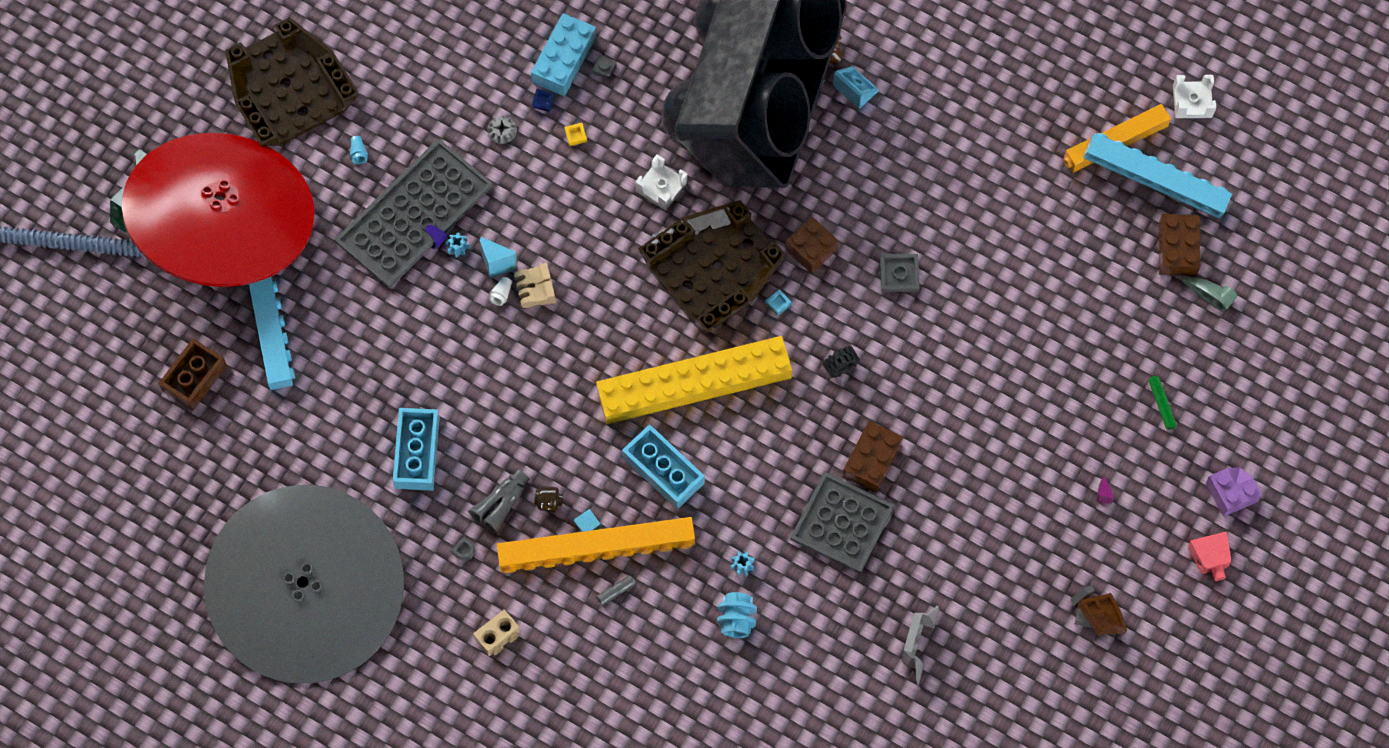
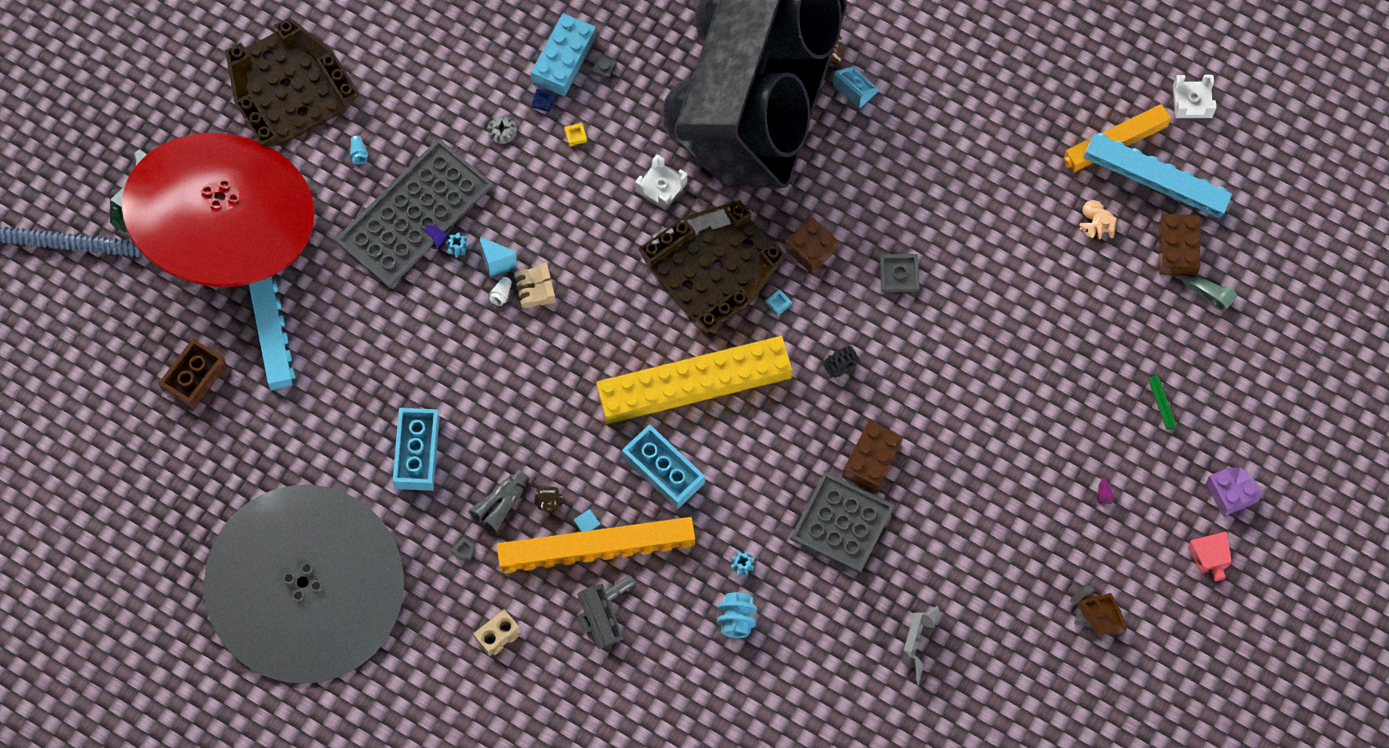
none -> dark grey piece [577,584,624,649]
none -> light nougat animal [1079,200,1117,239]

